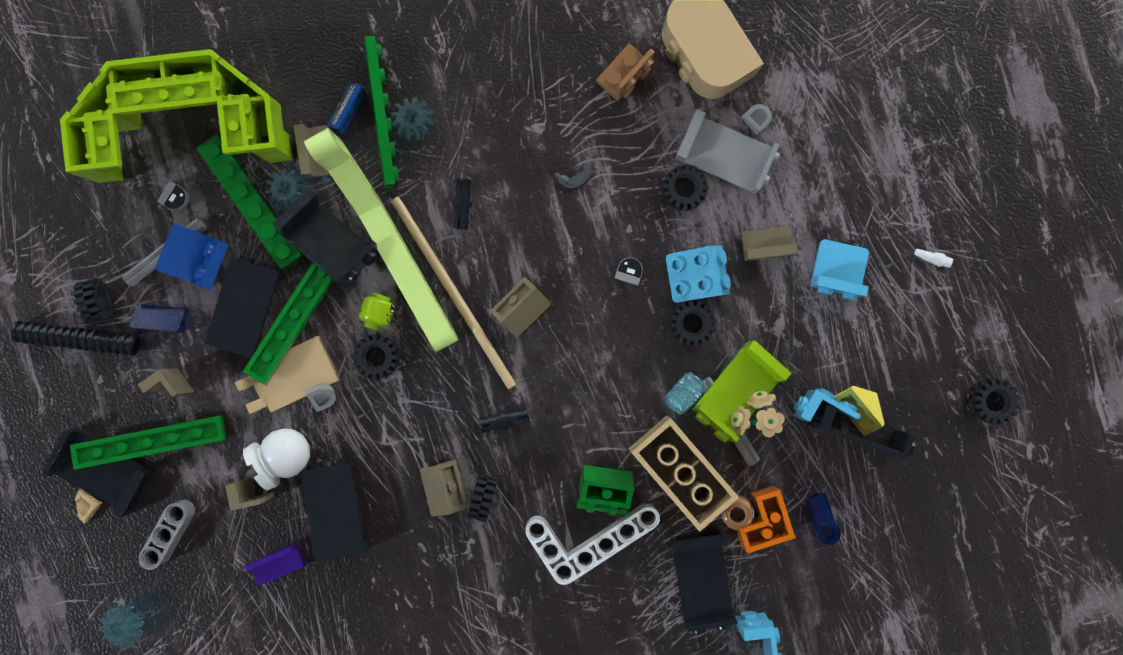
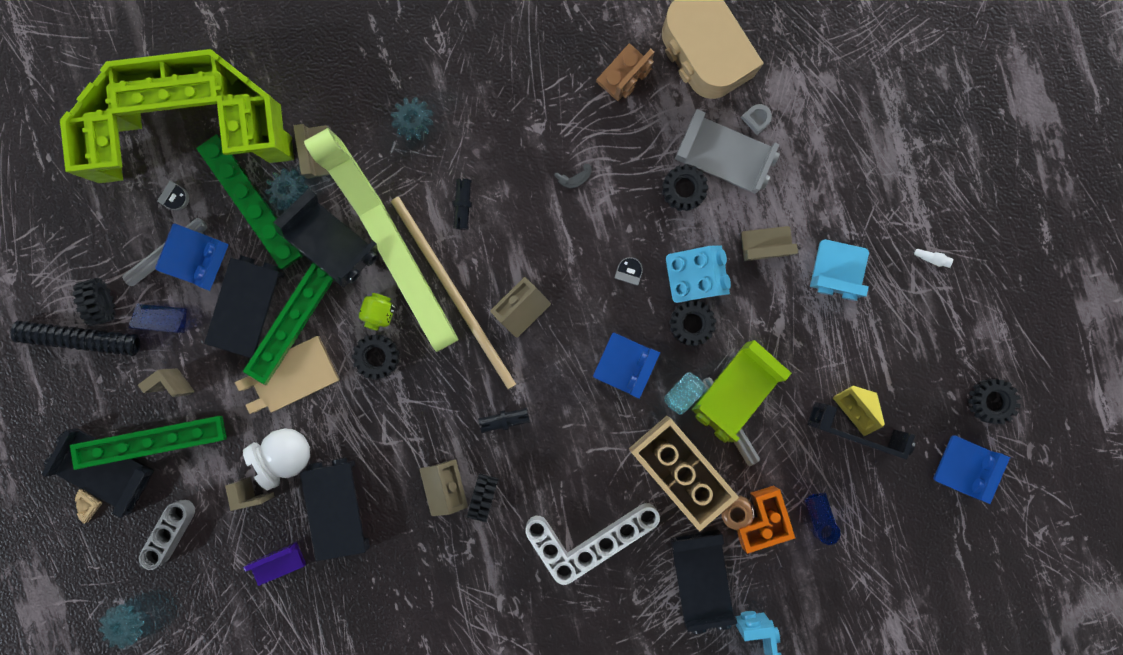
light grey tile [305,383,336,412] -> none
blue slope [327,83,366,135] -> none
green plate [364,36,399,189] -> none
green brick [577,465,634,516] -> none
tan plant [731,391,785,437] -> none
medium azure bracket [793,388,861,422] -> none
none -> blue bracket [593,333,660,399]
none -> blue bracket [933,435,1010,504]

